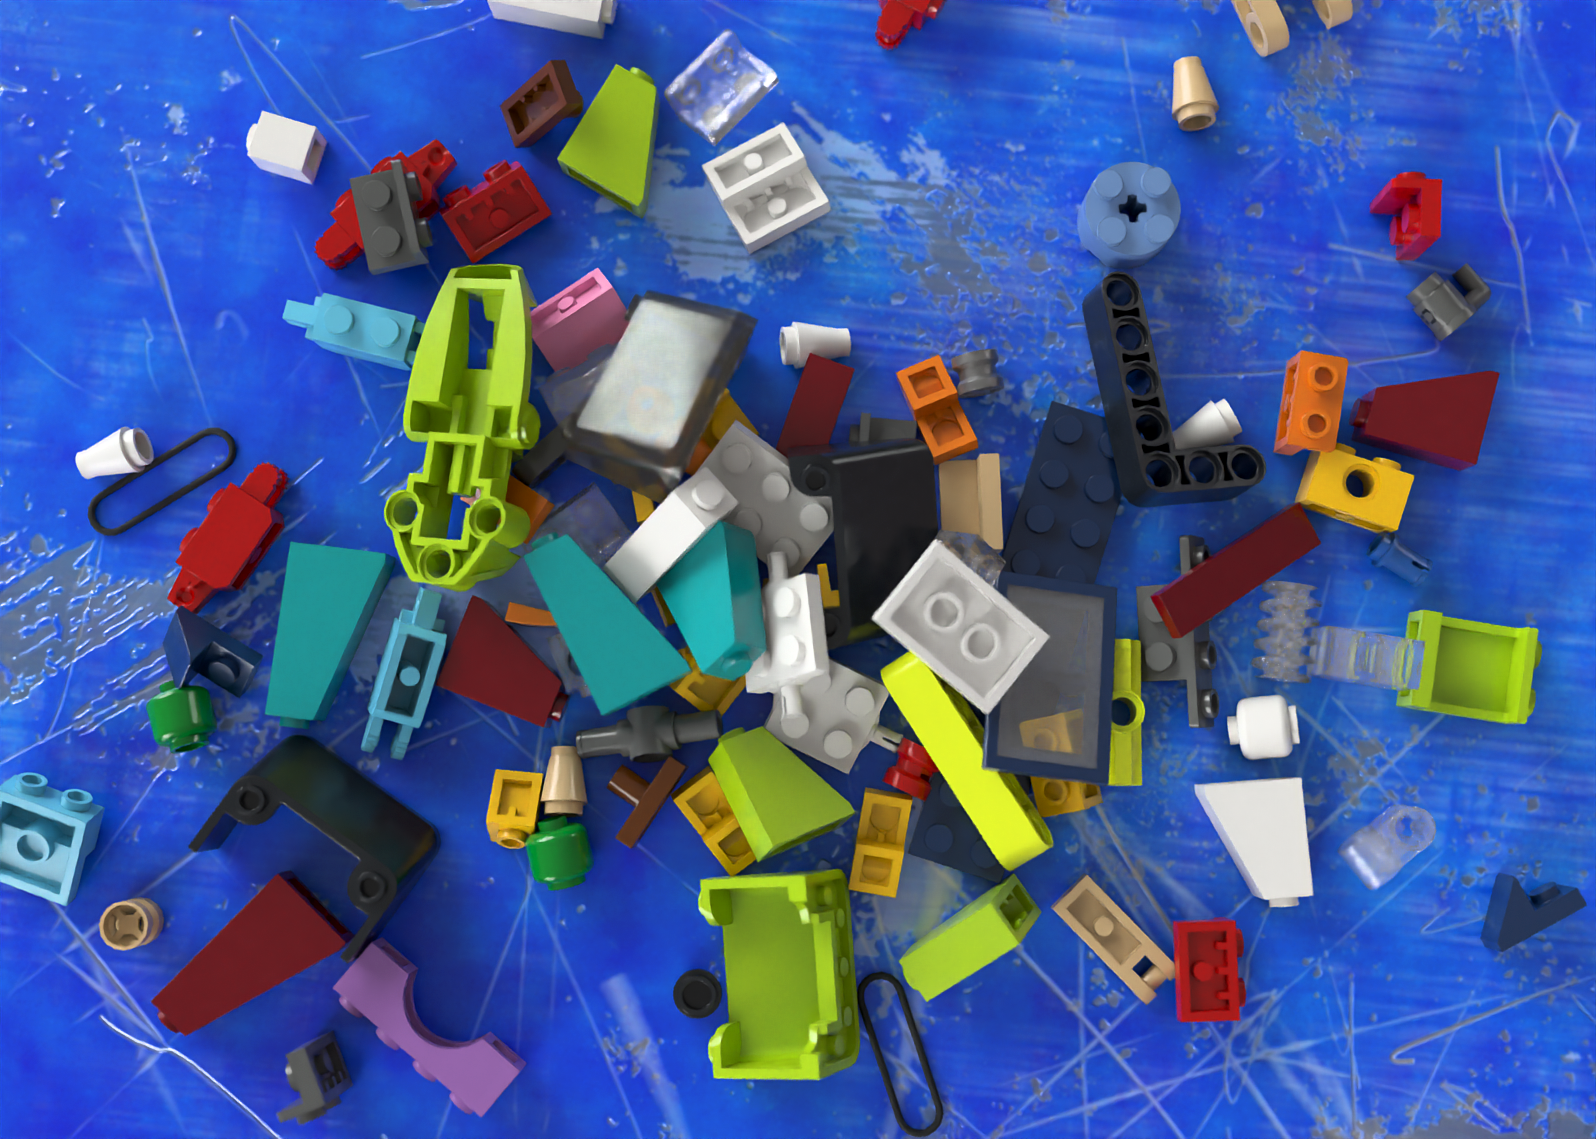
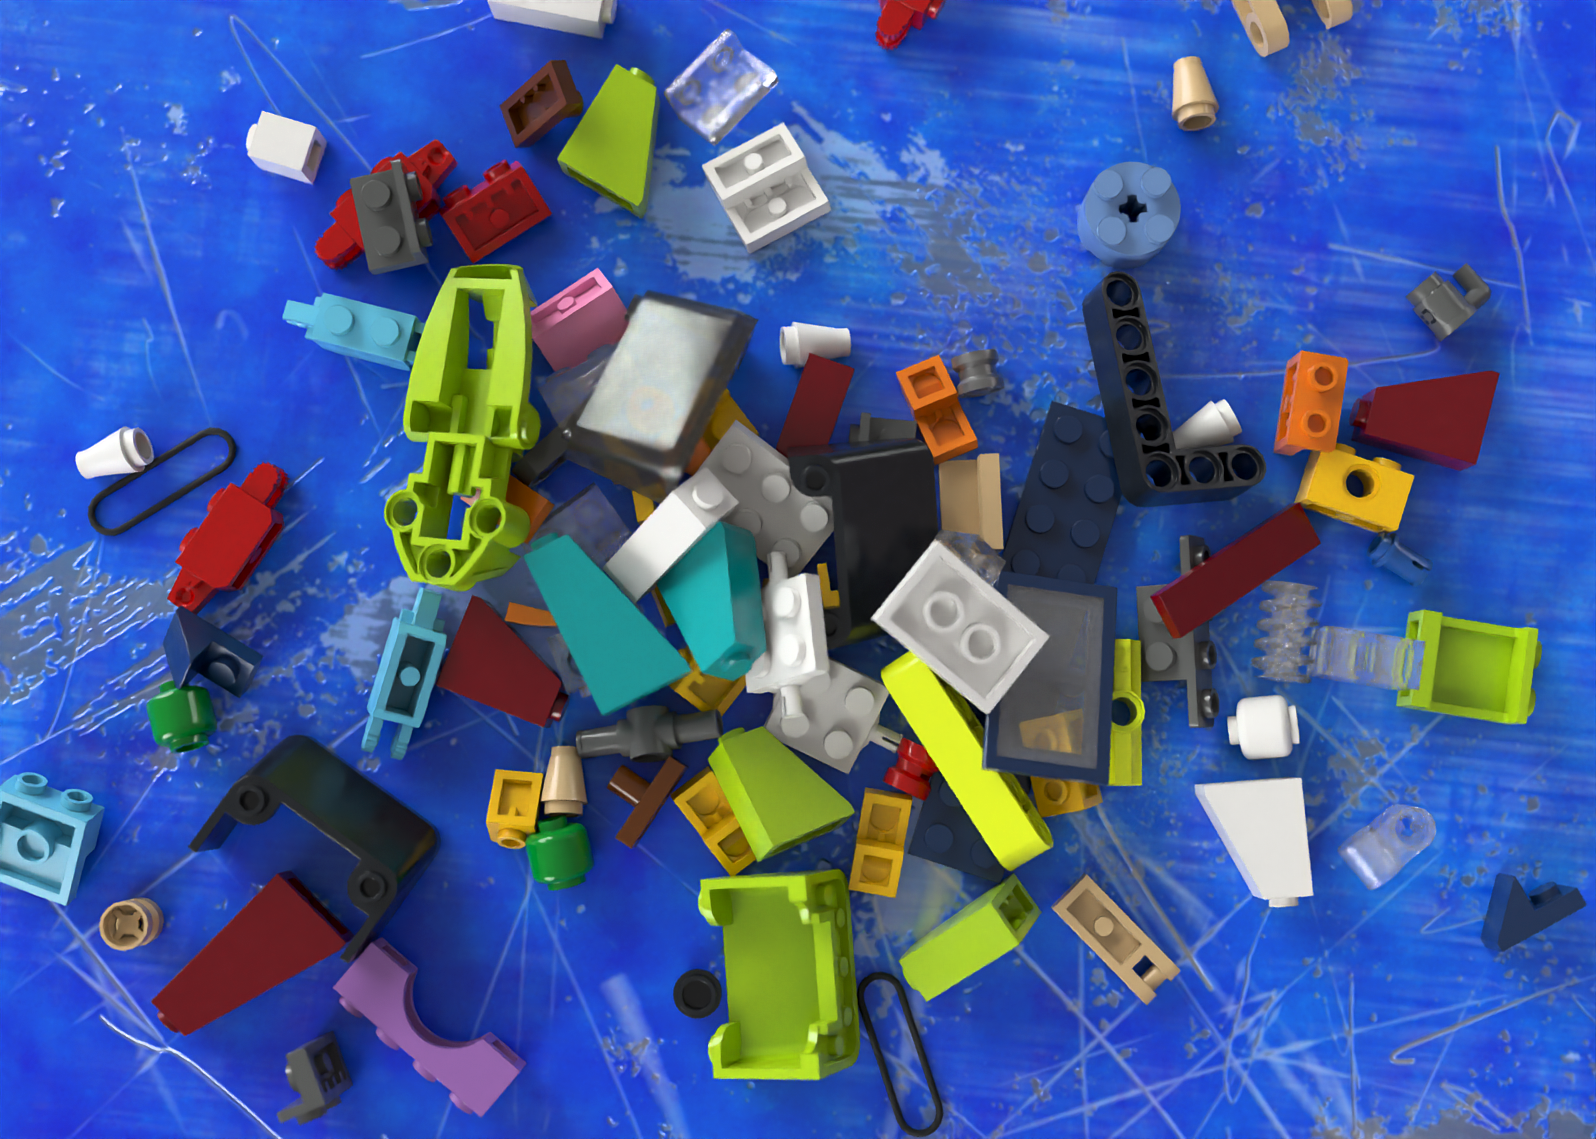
teal slope [265,542,396,729] -> none
red bracket [1173,917,1246,1022] -> none
red bracket [1370,172,1442,261] -> none

